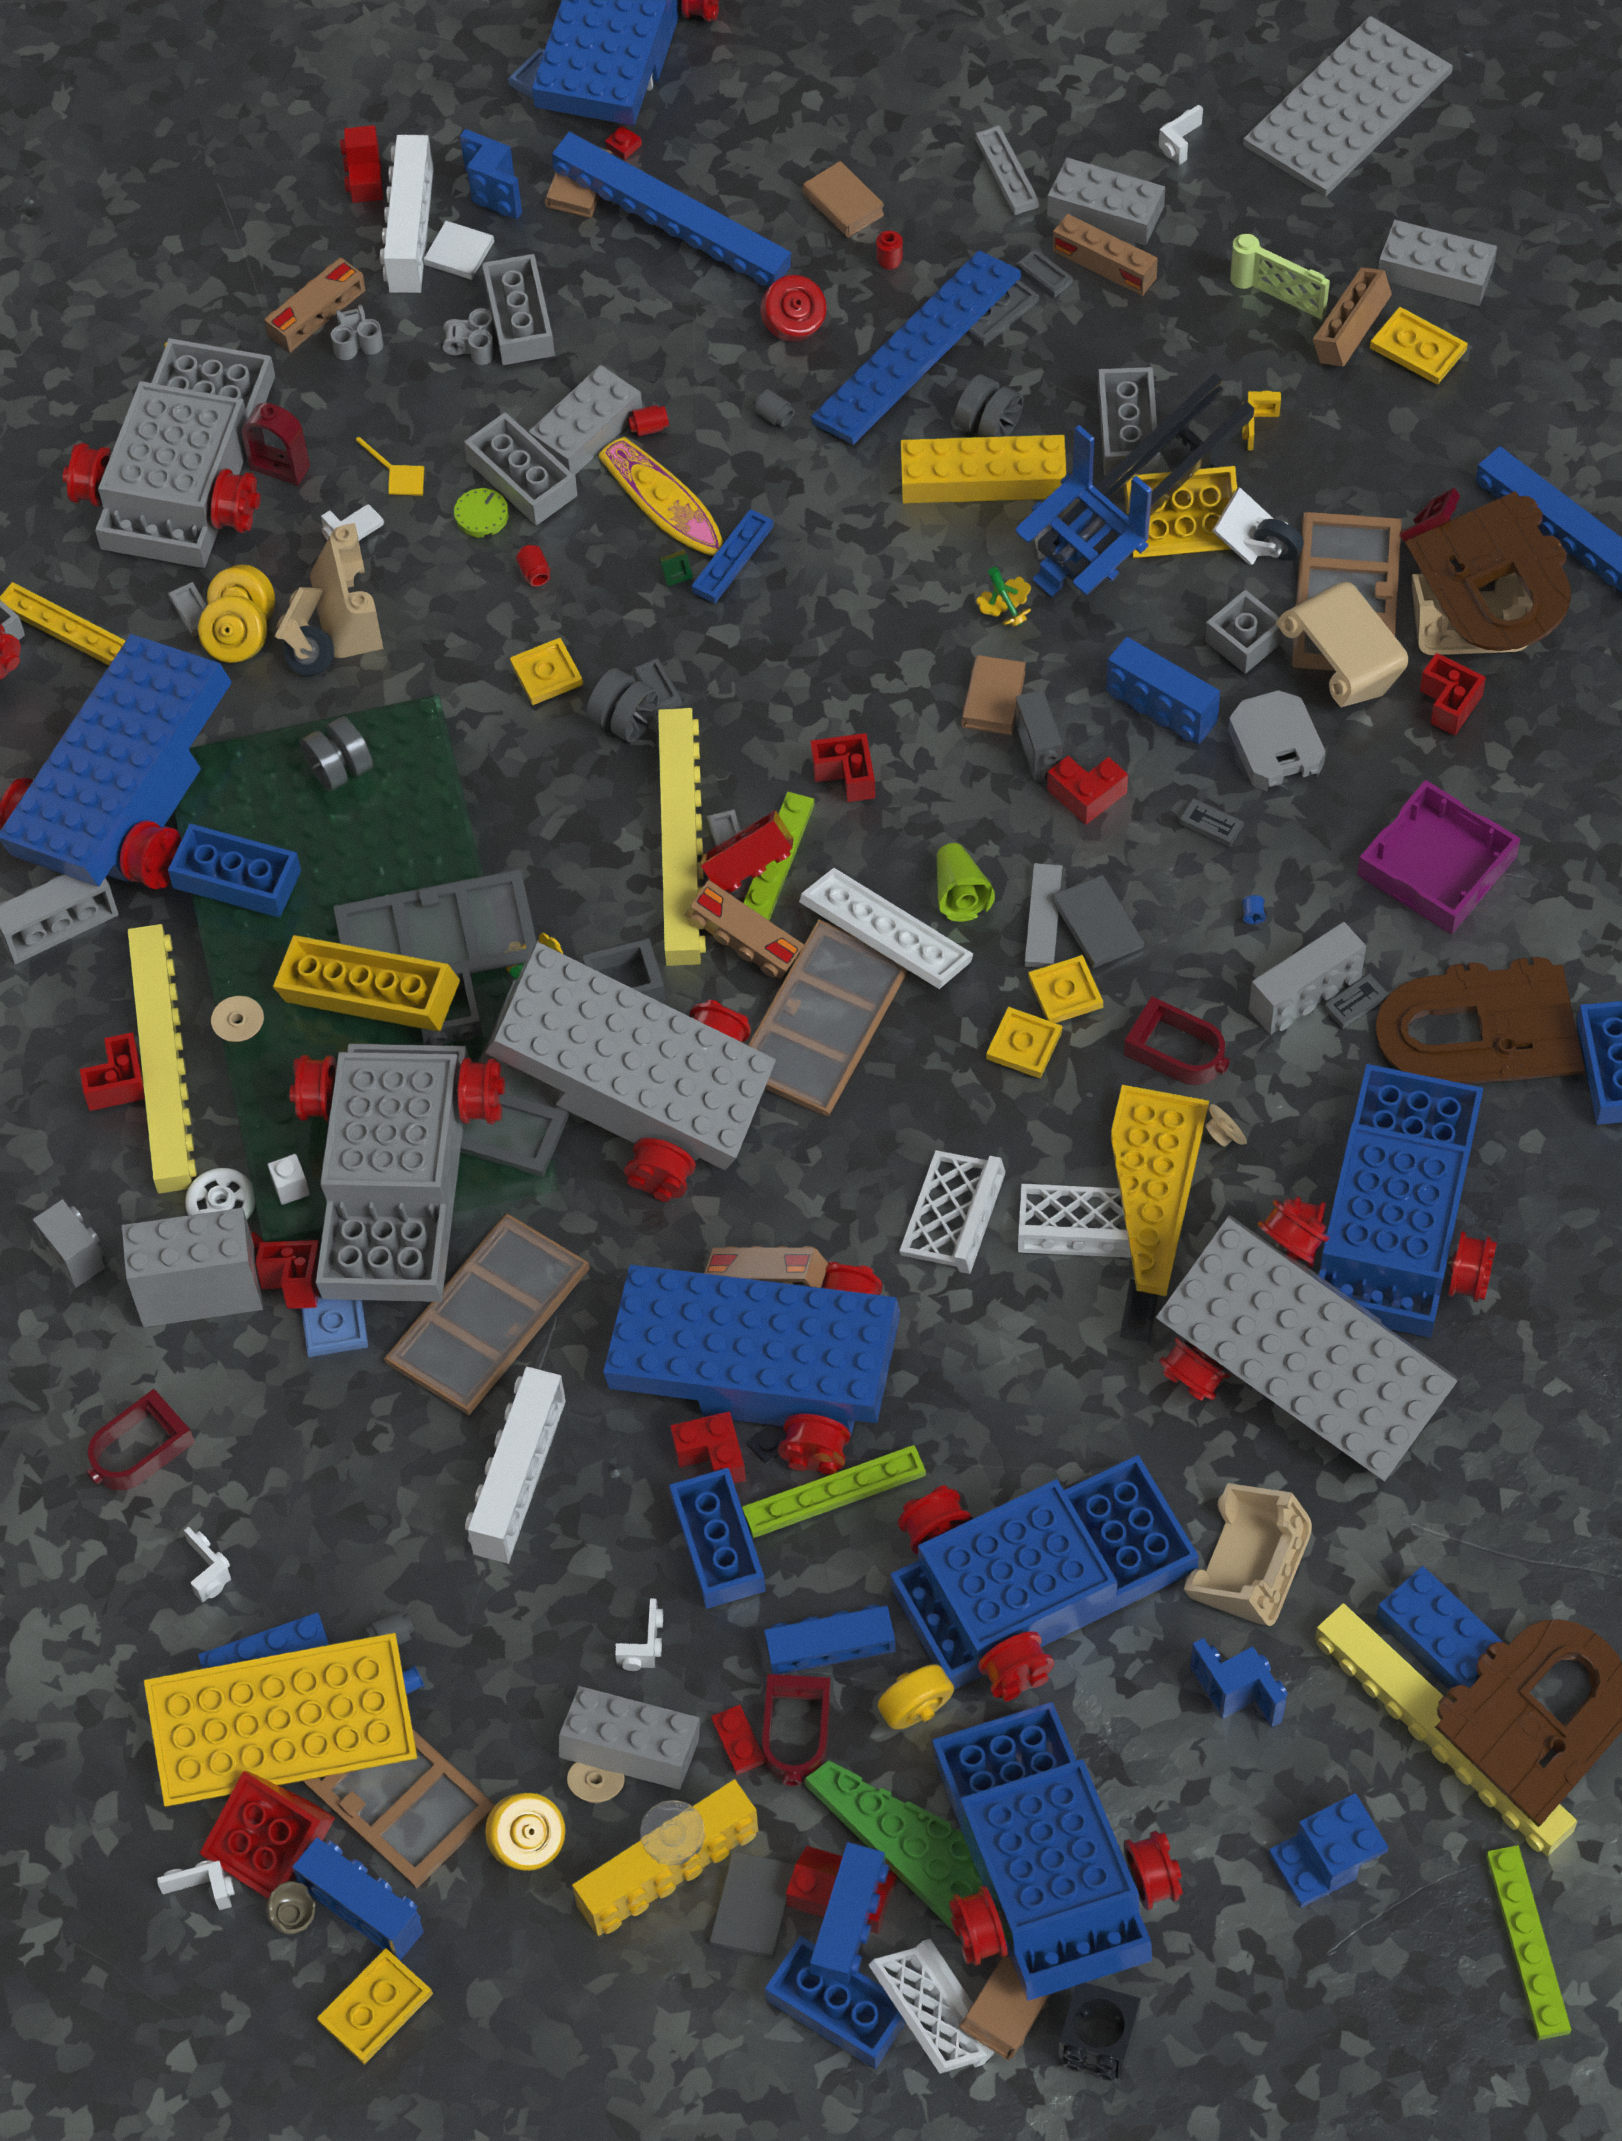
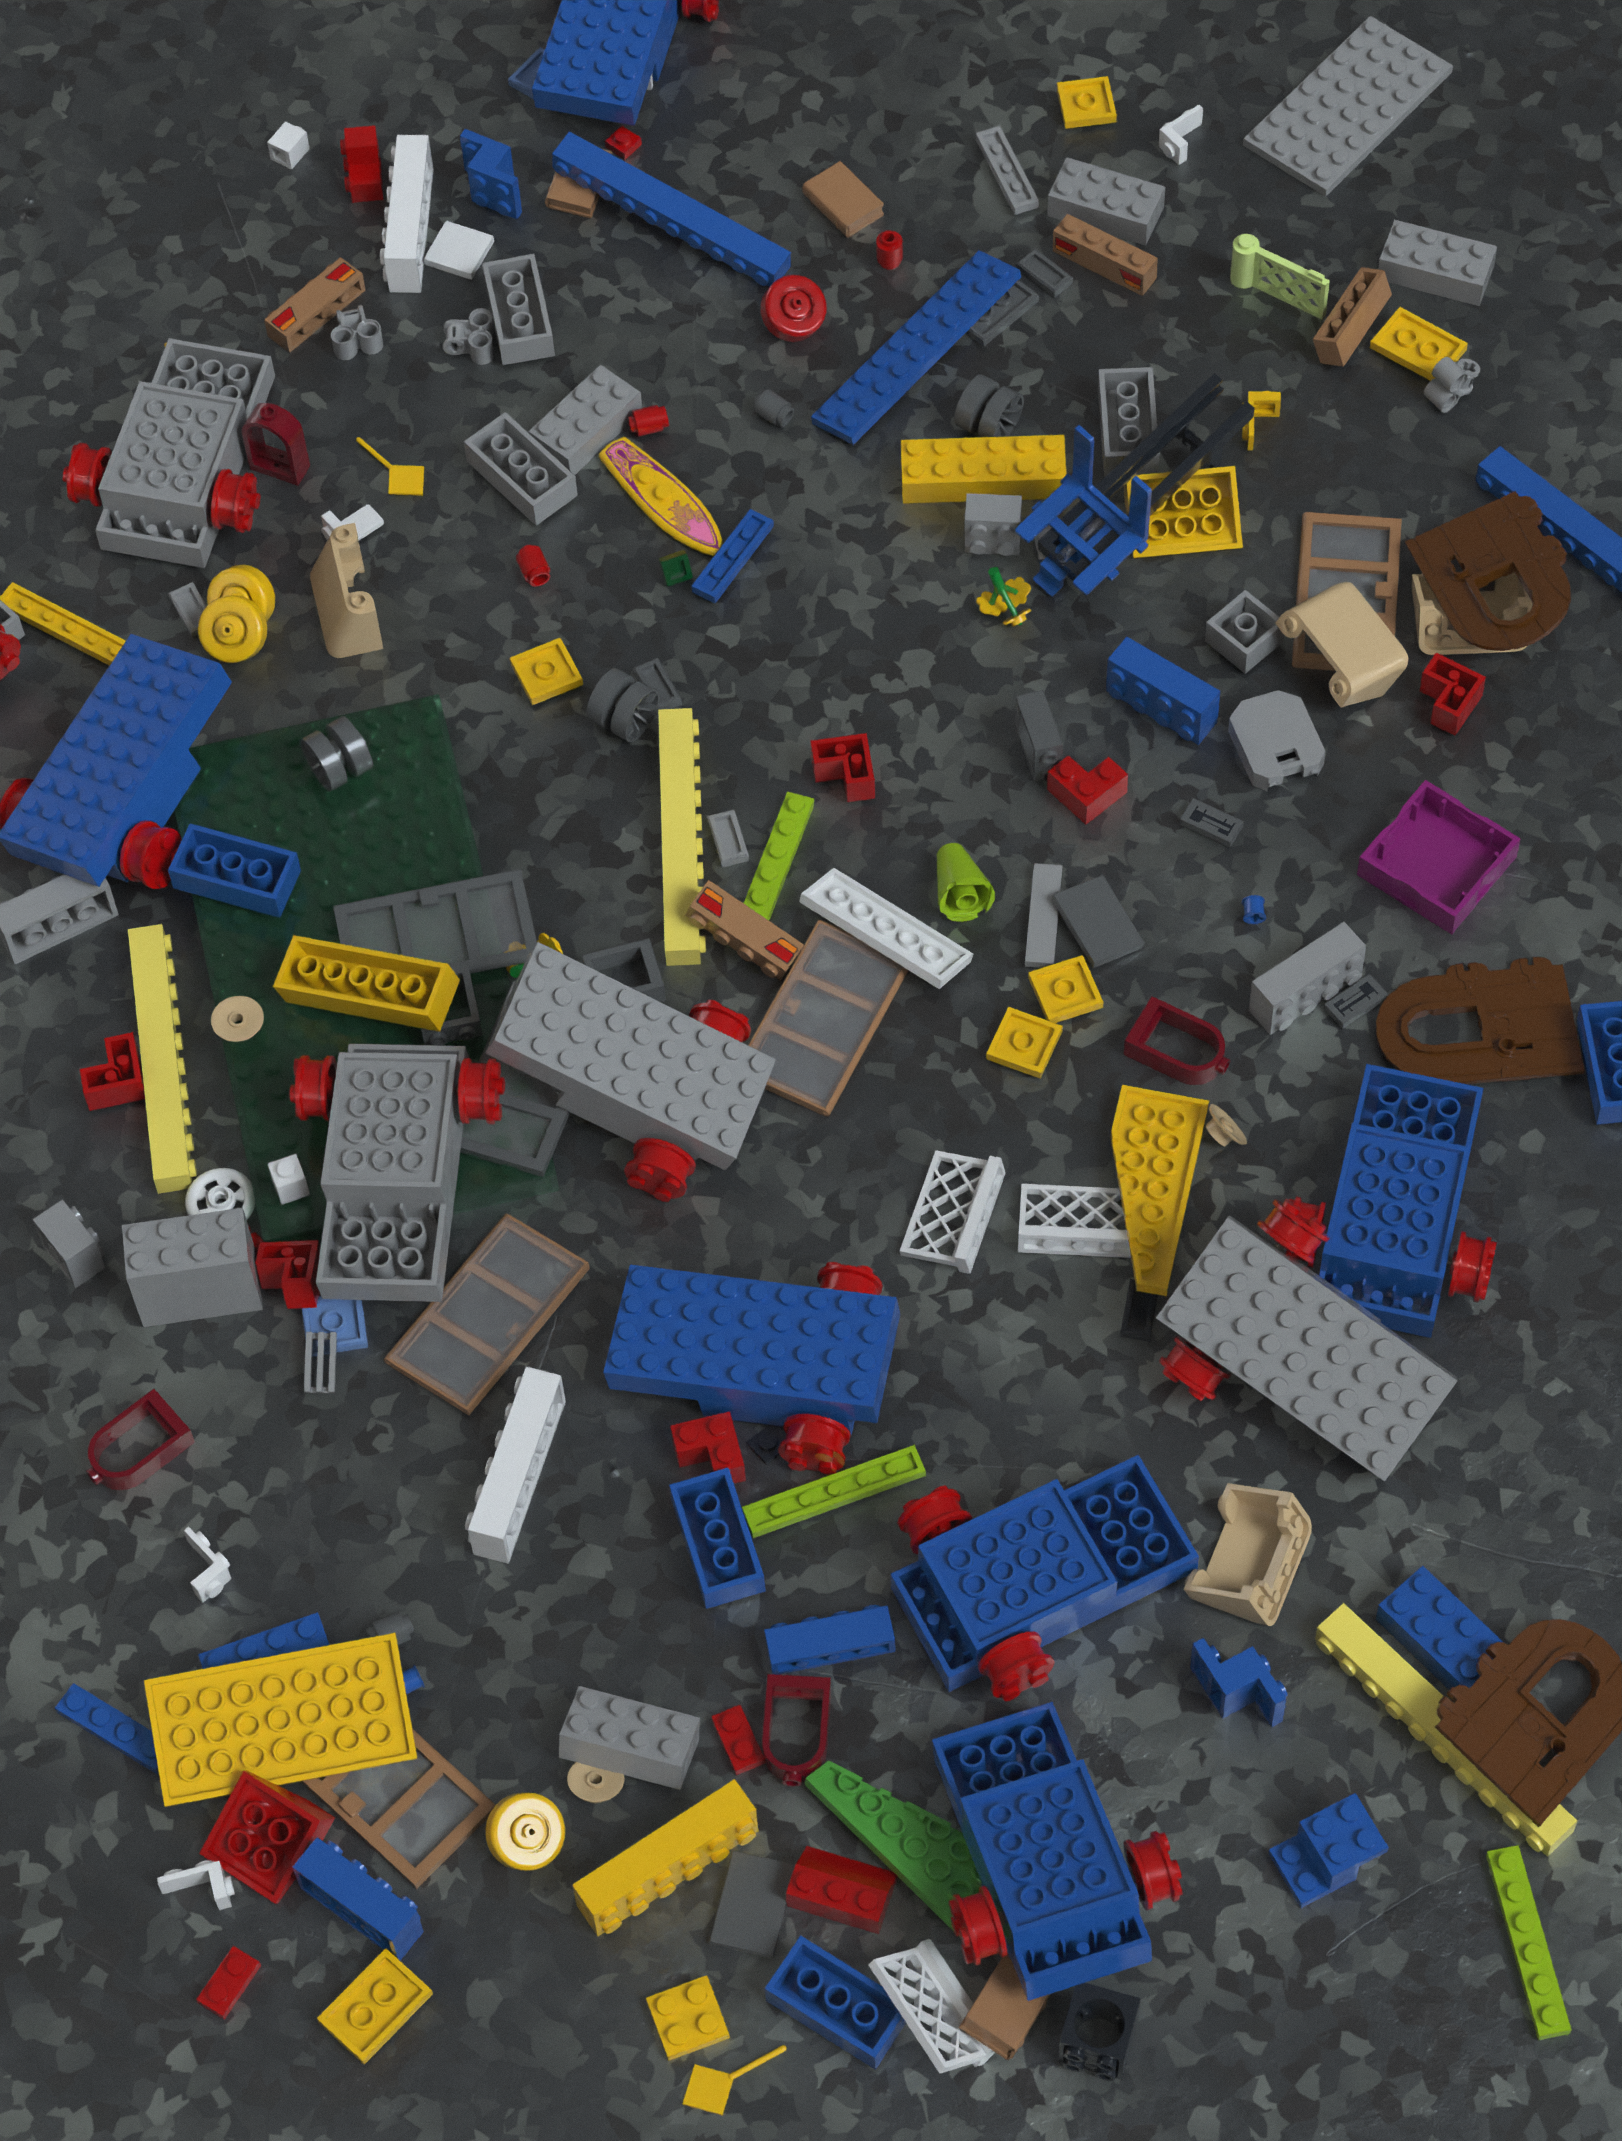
dark tan hair [266,1881,315,1935] -> none
plate [275,587,334,676] -> none
lime tile [454,488,509,538] -> none
white bracket [615,1598,663,1671] -> none
clear tile [640,1800,705,1865] -> none
red brick [700,810,794,893] -> none
medium nougat brick [704,1246,828,1288] -> none
blue brick [810,1842,889,1984] -> none
yellow wheel [877,1664,954,1730] -> none
medium nougat piece [961,655,1026,735] -> none
white plate [1212,488,1304,565] -> none
dark red wing [1399,487,1460,542] -> none
none -> blue plate [55,1683,159,1775]
none -> red plate [196,1946,261,2020]
none -> white brick [267,122,310,170]
none -> light grey tile [304,1332,337,1394]
none -> yellow plate [646,1975,730,2061]
none -> yellow piece [682,2045,787,2116]
none -> light grey brick [965,493,1022,556]
none -> yellow plate [1057,76,1117,129]
none -> light grey piece [1424,357,1481,413]

